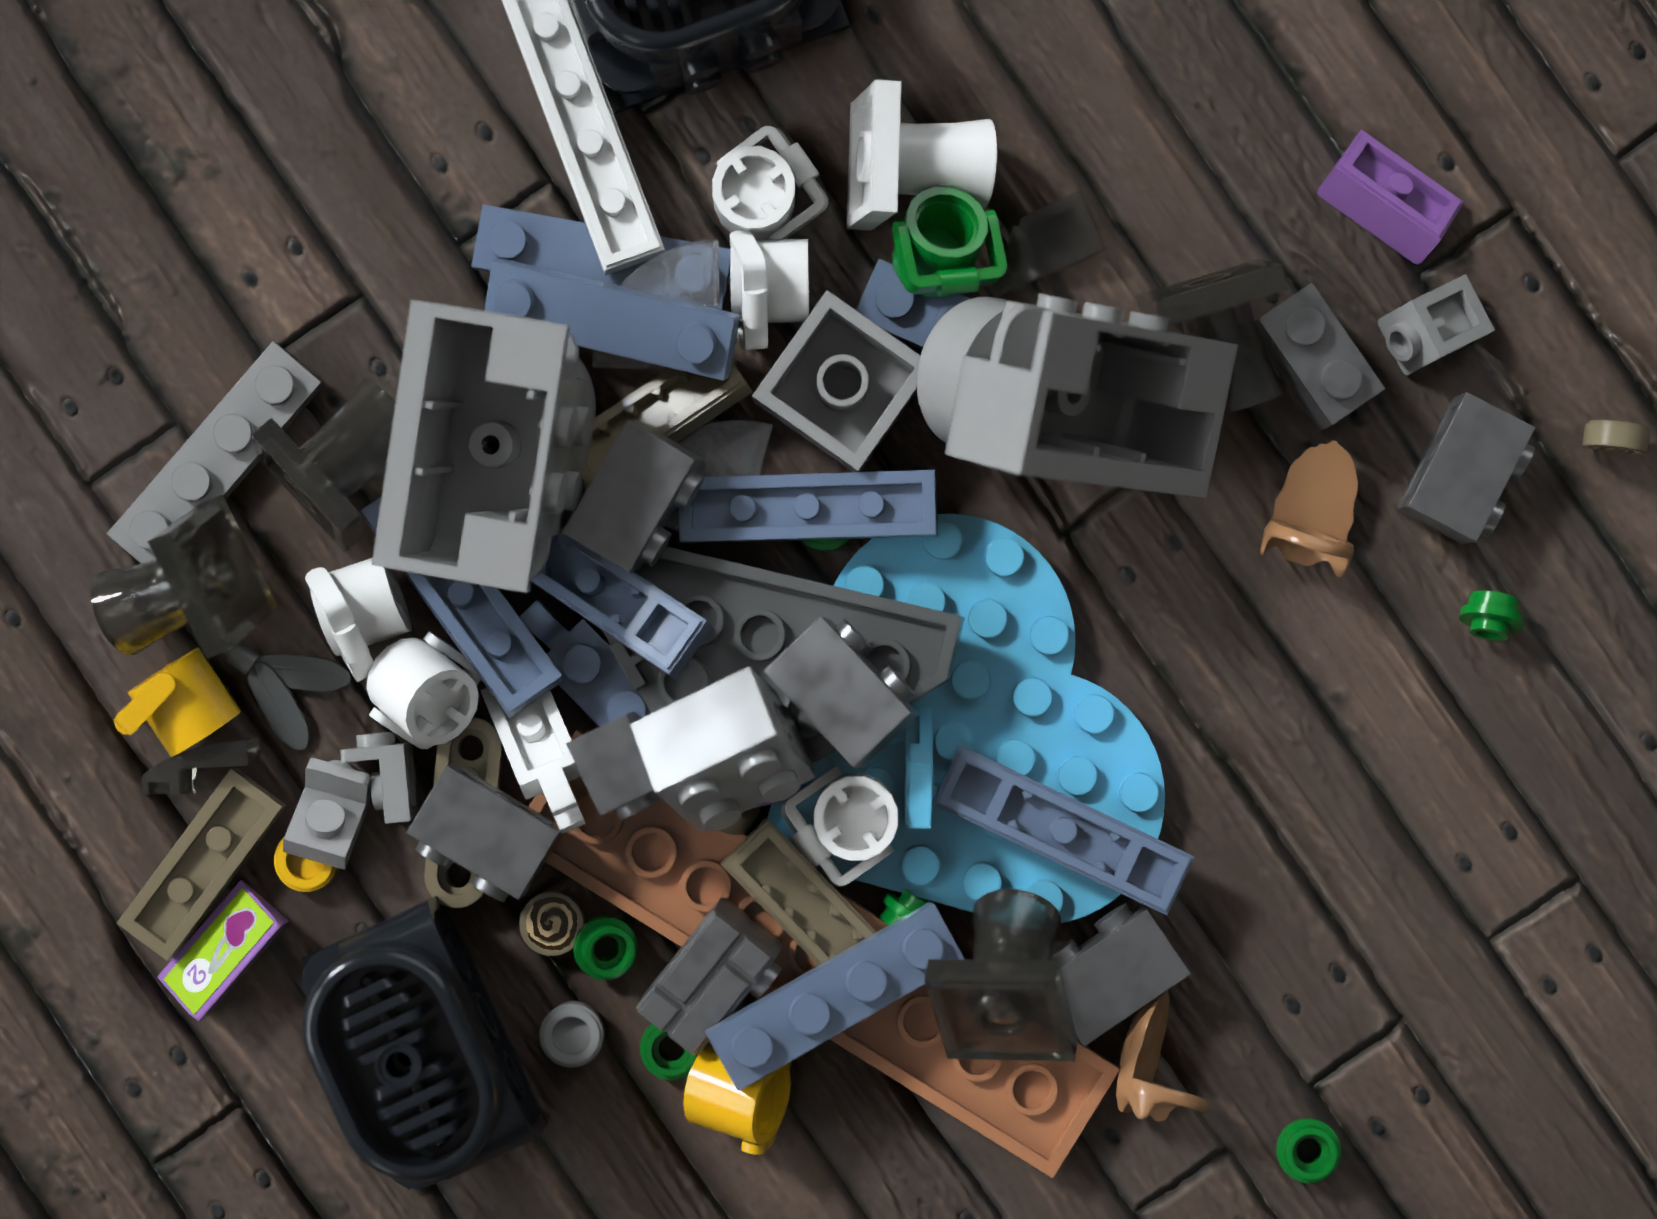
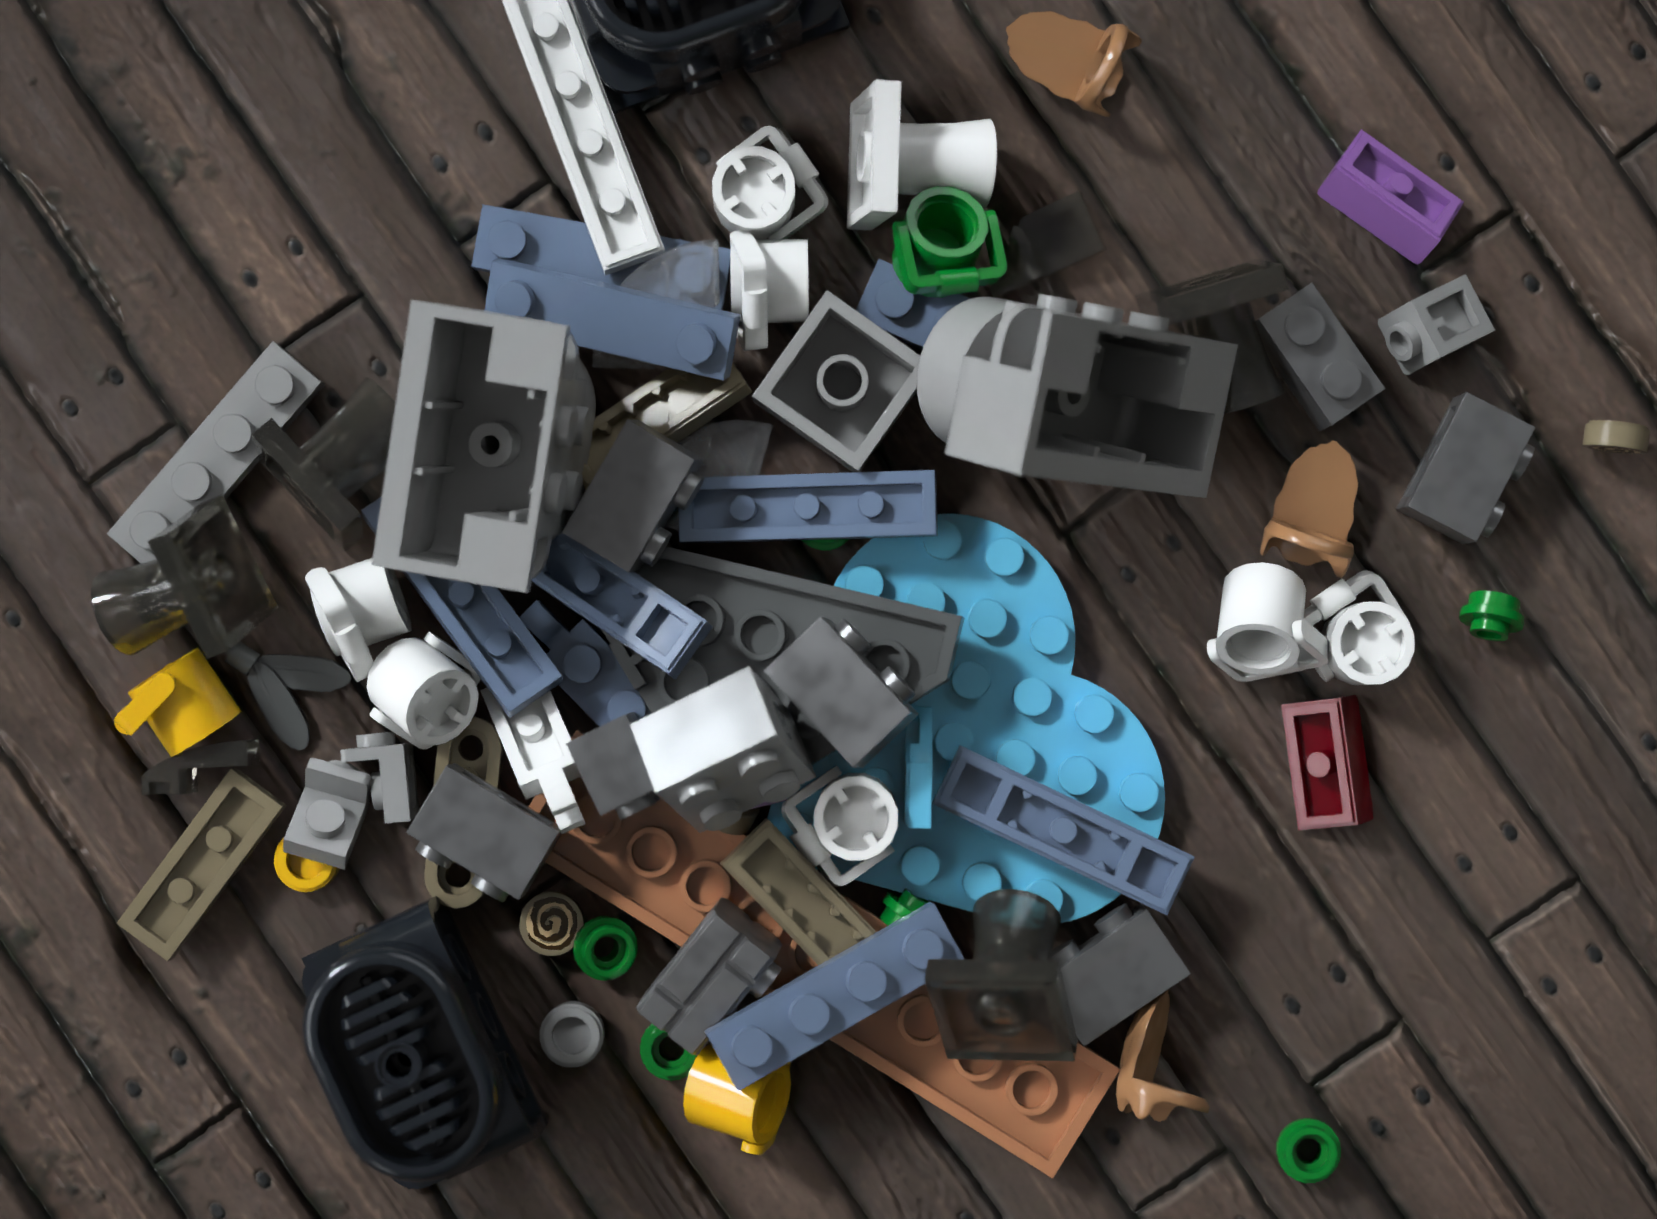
slope [157,880,290,1022] -> none
none -> medium nougat piece [1006,11,1142,117]
none -> white piece [1207,562,1328,682]
none -> dark red slope [1281,695,1374,830]
none -> white piece [1303,570,1415,685]

